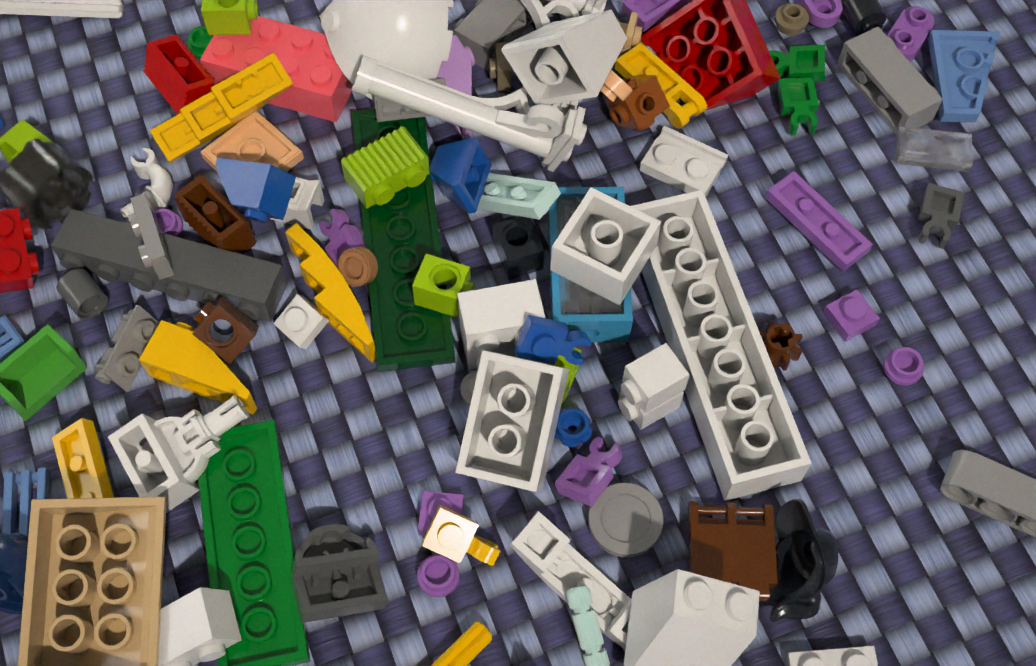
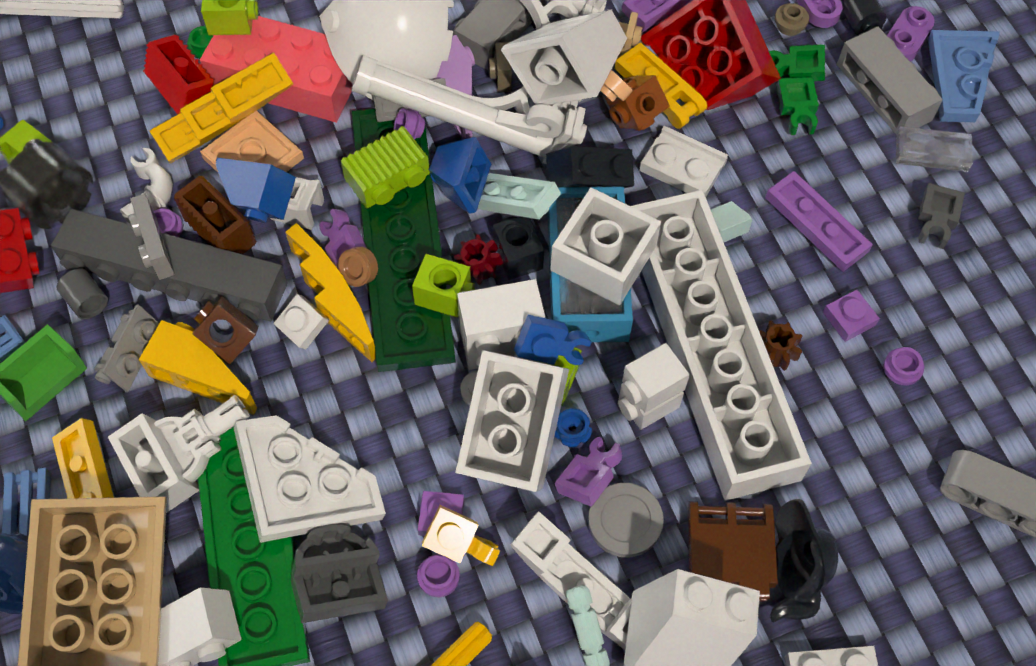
none -> white plate [234,415,386,542]
none -> medium lavender plate [394,108,425,140]
none -> dark red gear [454,235,504,285]
none -> black brick [546,146,634,188]
none -> light aqua slope [711,201,752,242]

